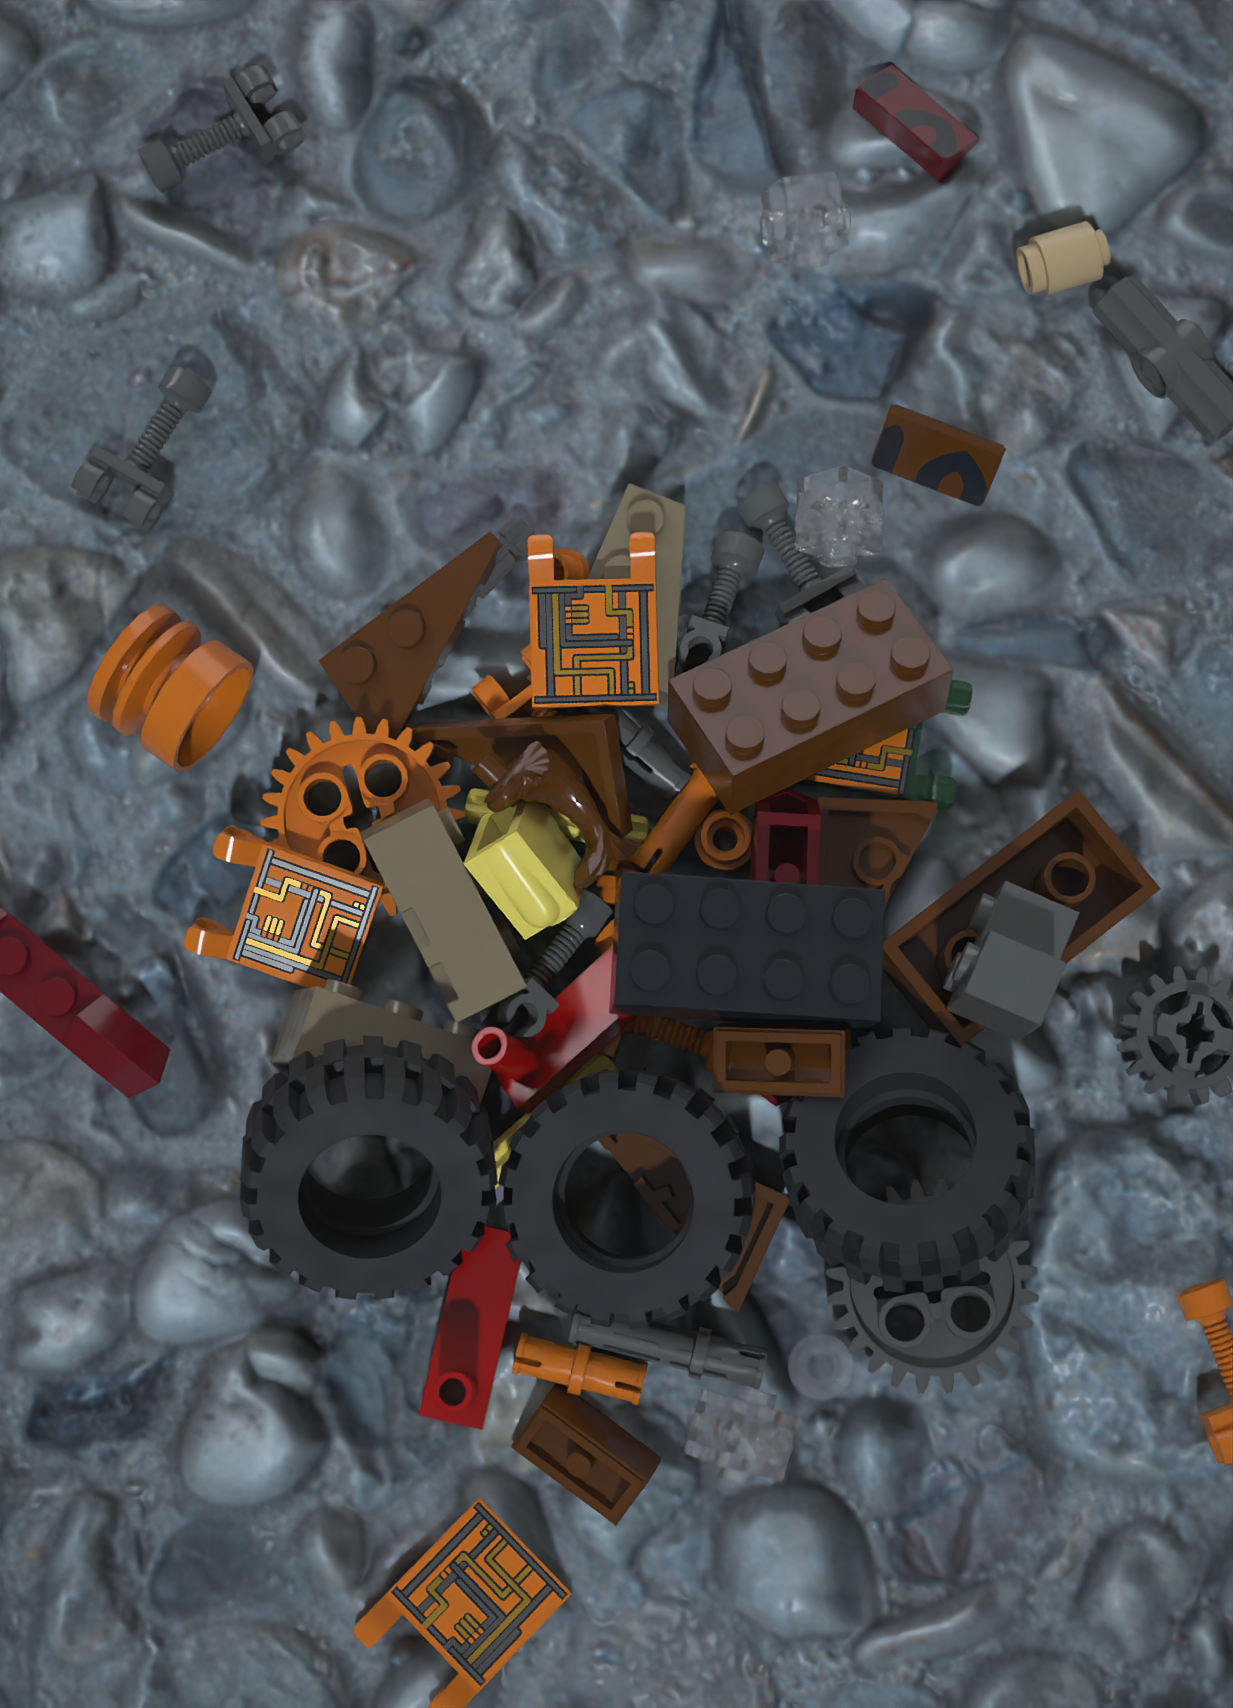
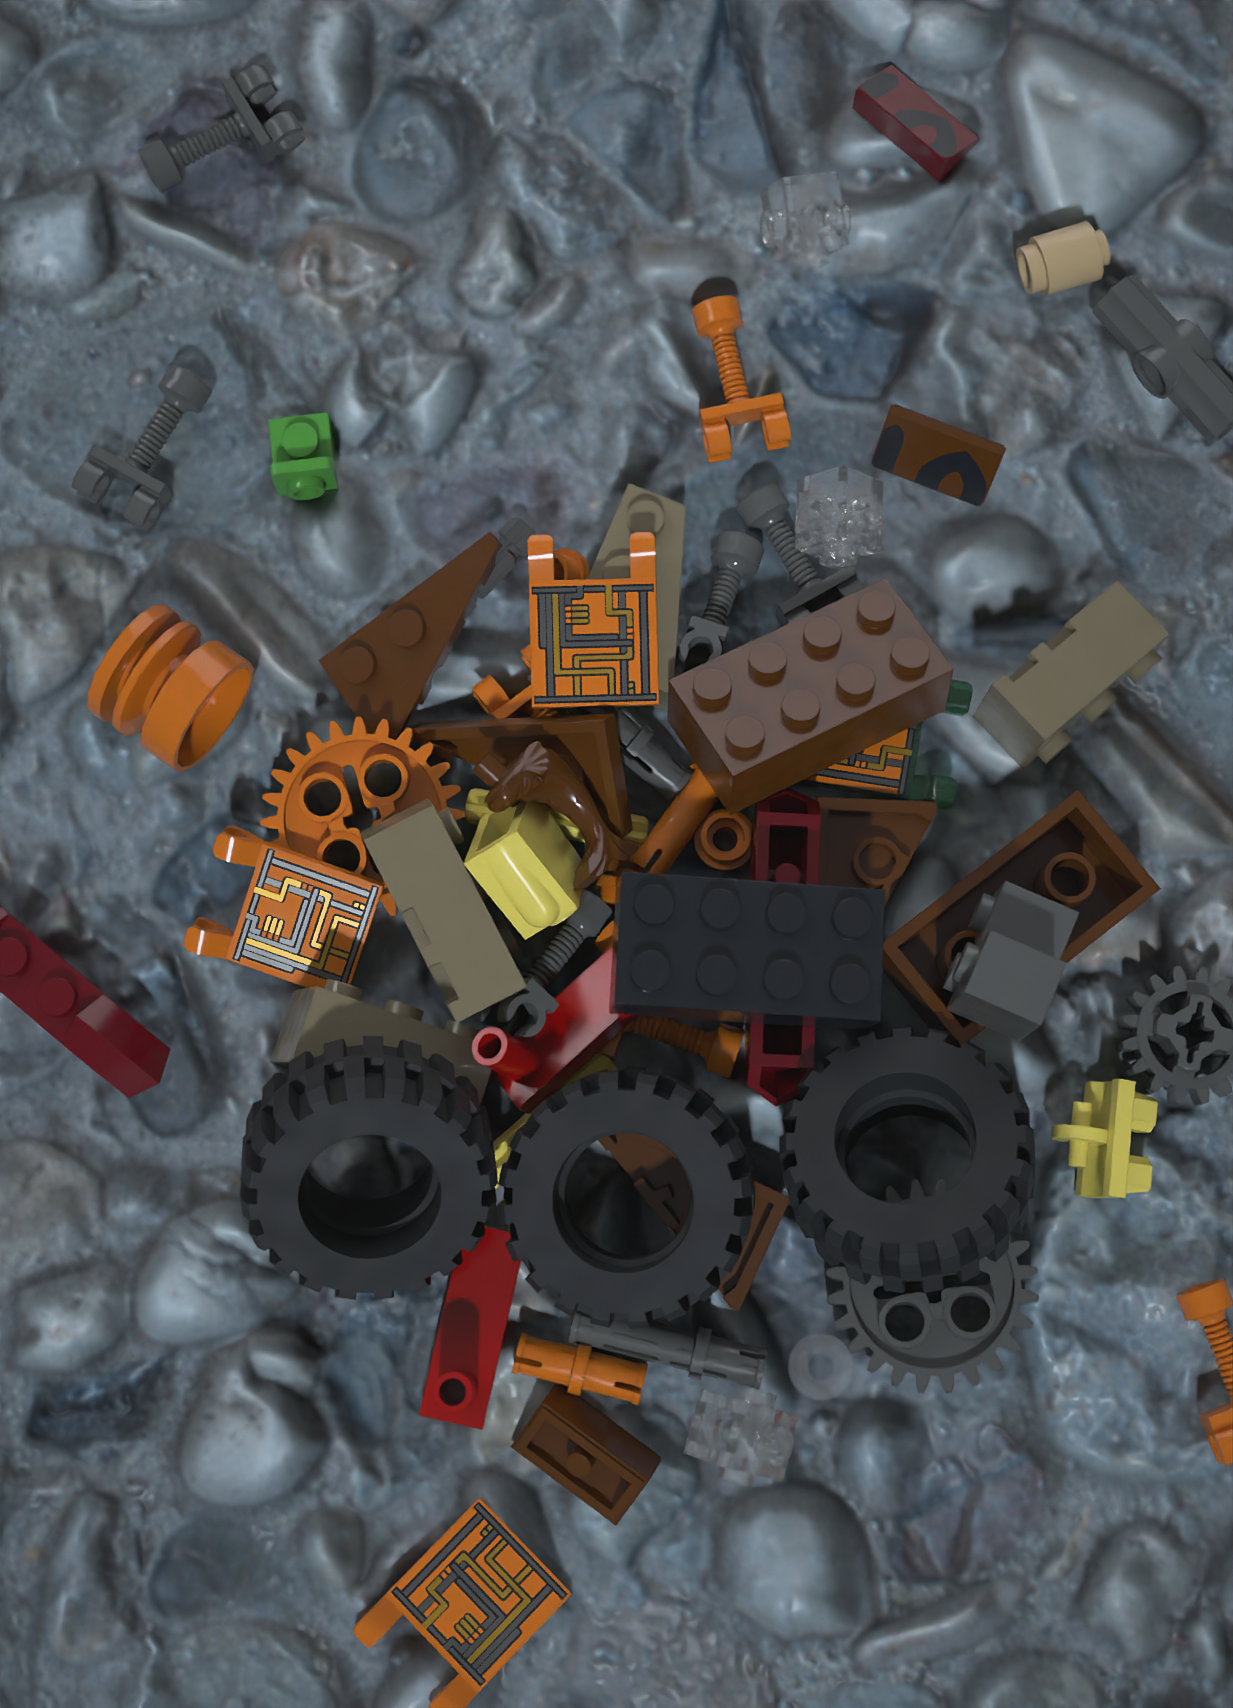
reddish brown slope [713,1022,851,1097] -> none
none -> bright green bracket [268,412,339,500]
none -> orange bar [692,295,792,464]
none -> dark tan wedge [973,580,1169,769]
none -> light yellow hips [1051,1079,1158,1198]

